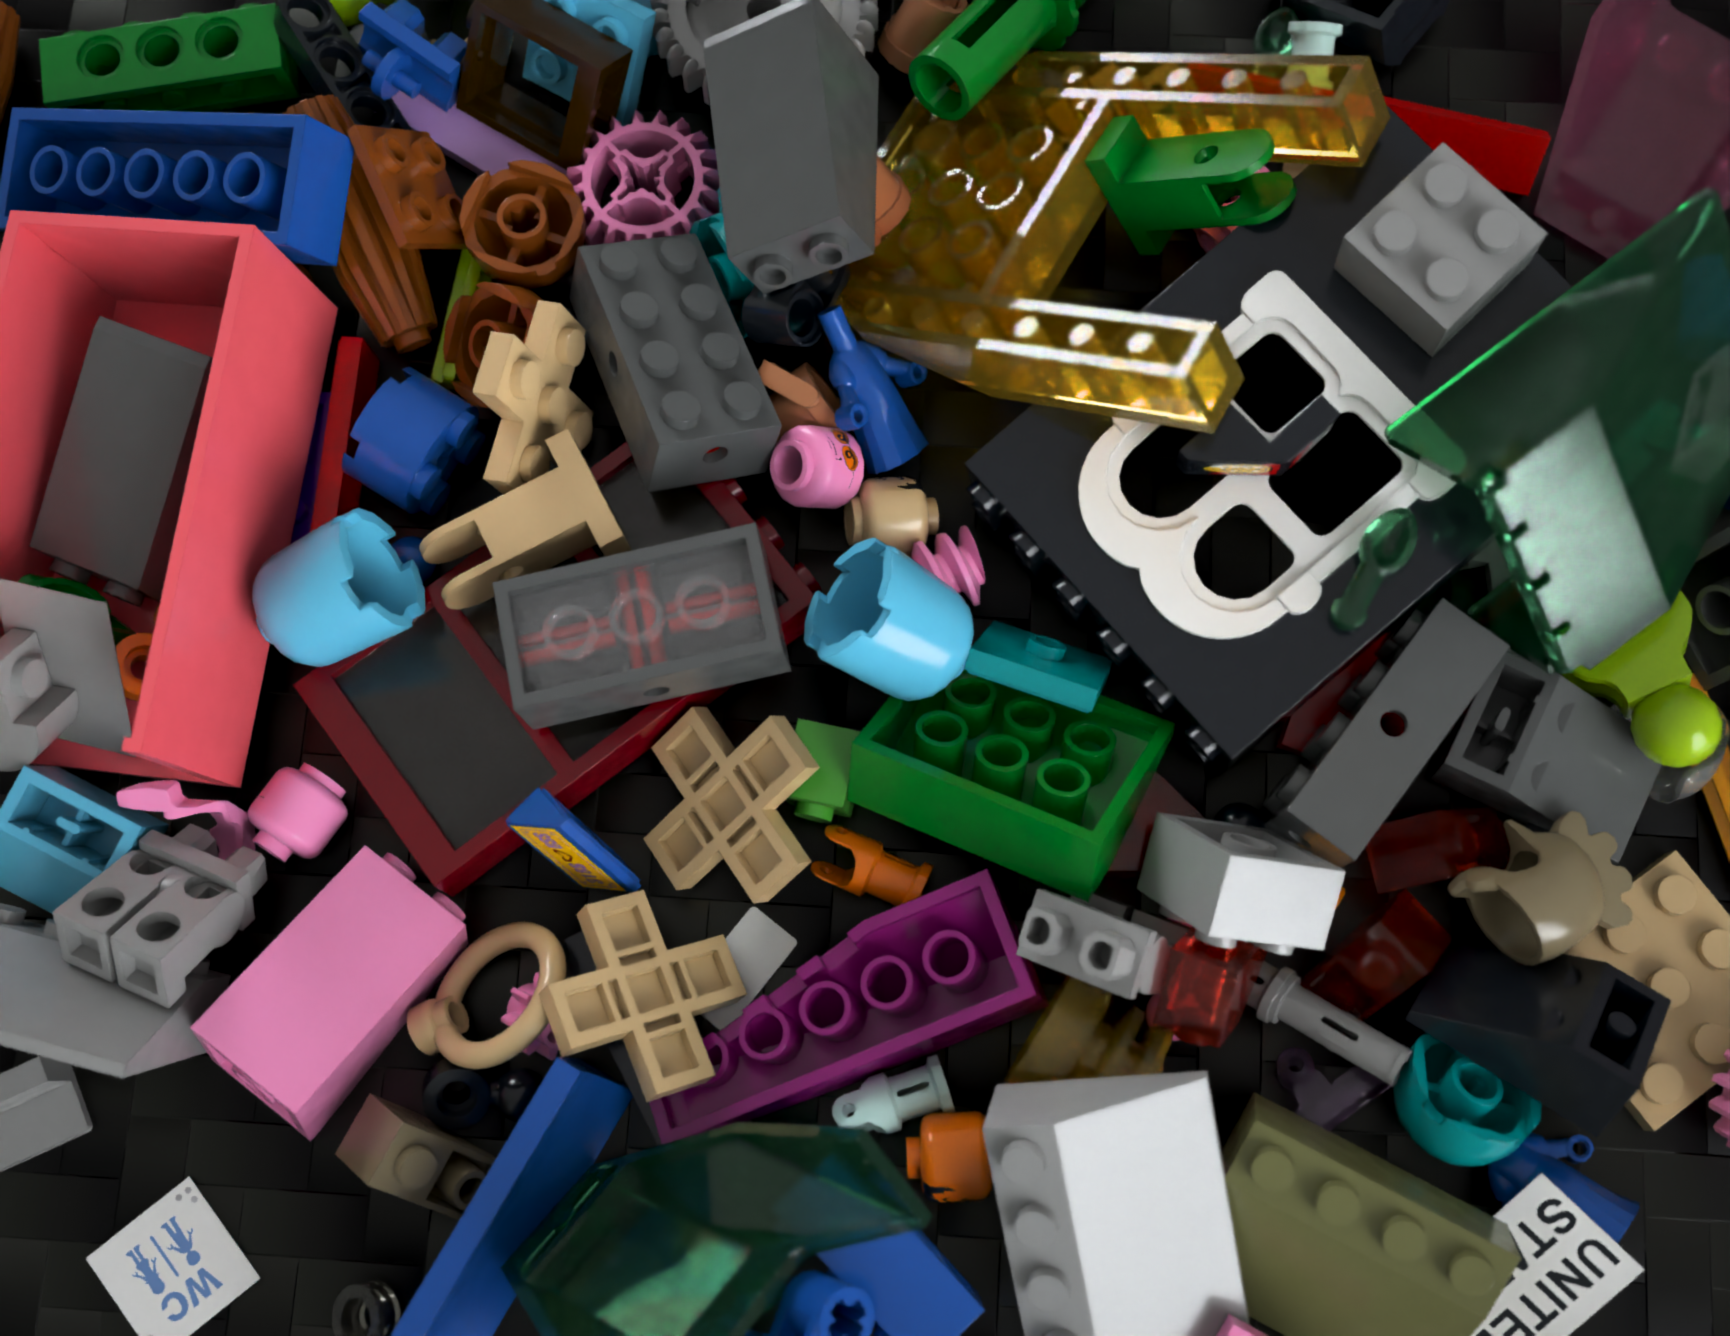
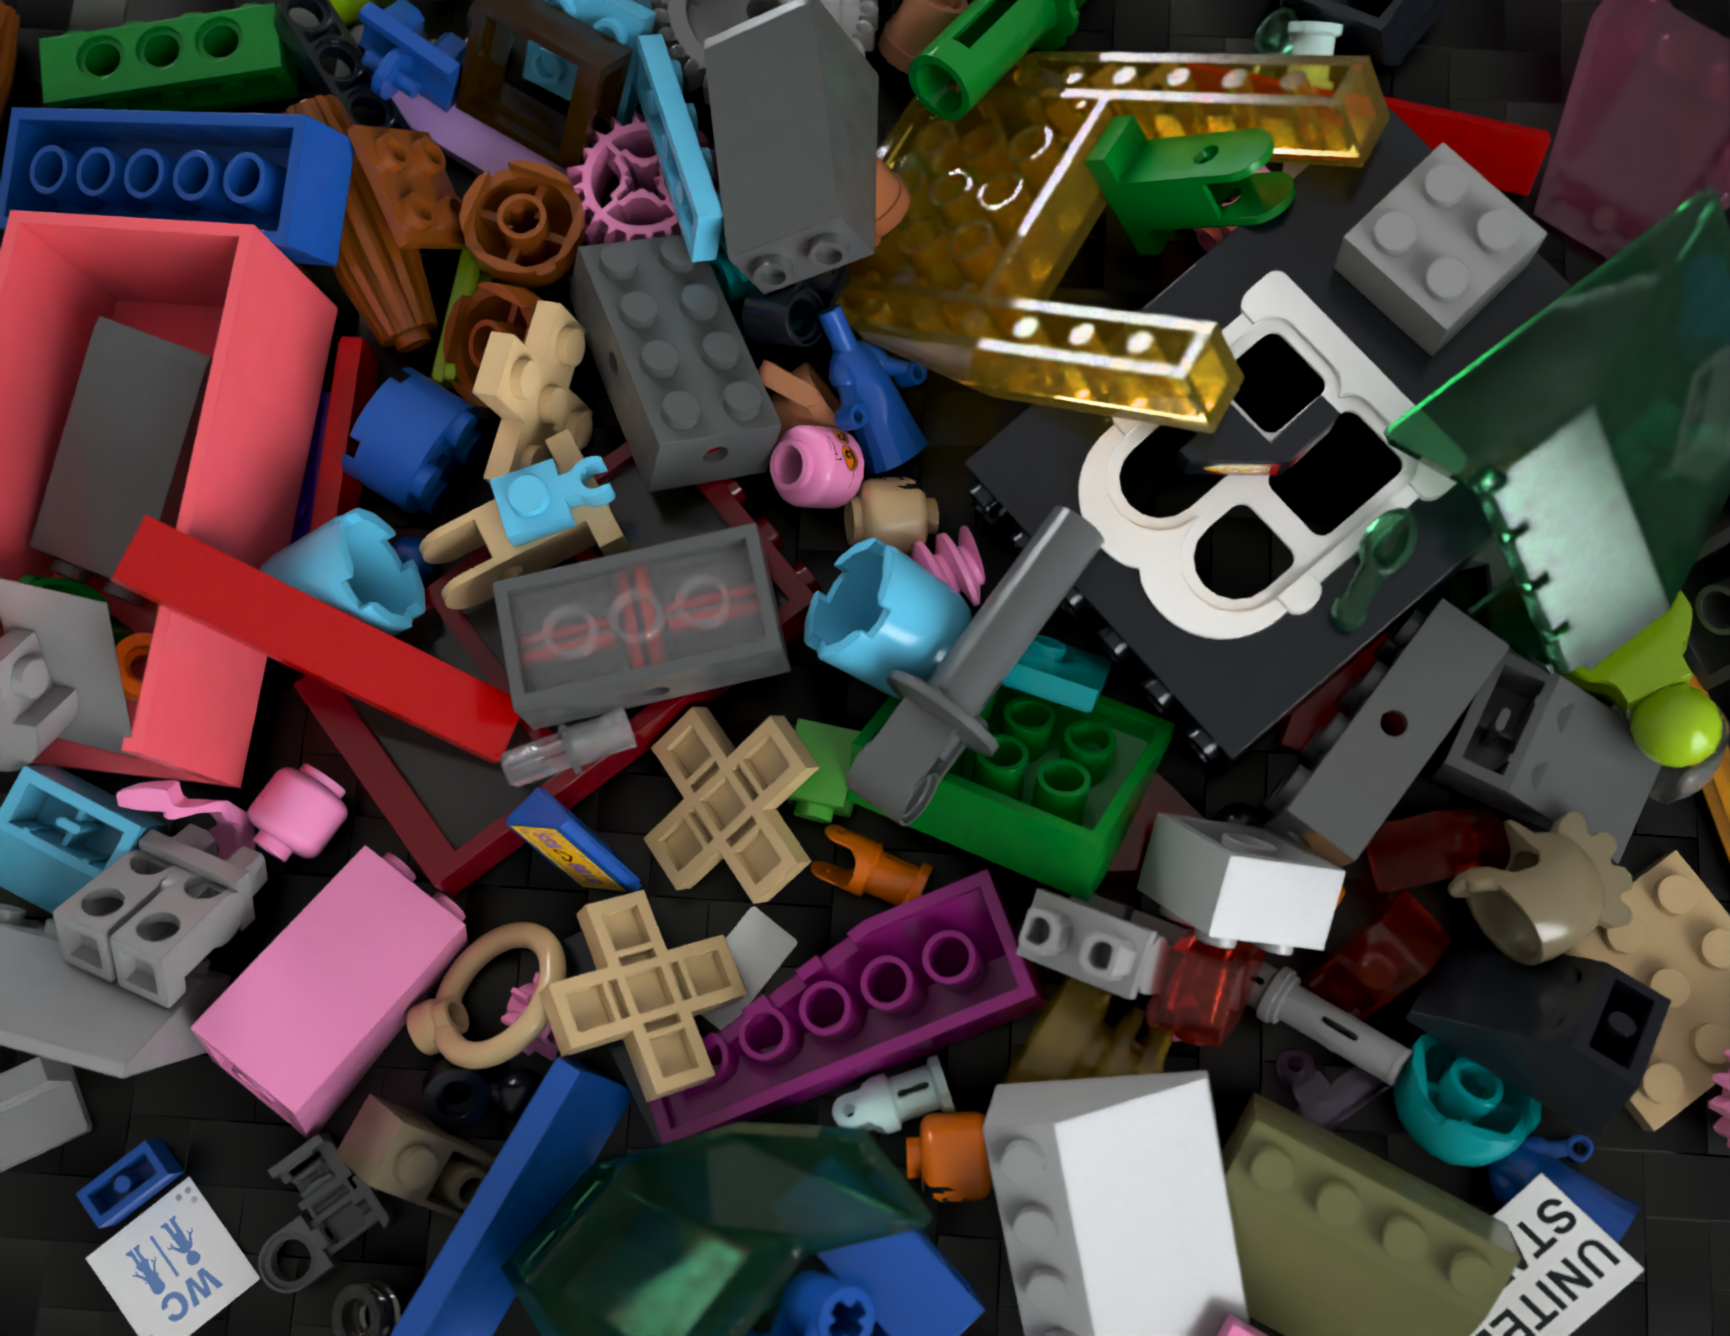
none -> blue piece [76,1138,184,1228]
none -> red tile [110,515,520,764]
none -> dark grey piece [258,1132,398,1293]
none -> medium azure plate [490,456,616,548]
none -> clear axle [500,706,638,787]
none -> medium azure plate [633,34,725,262]
none -> dark grey piece [846,506,1104,826]

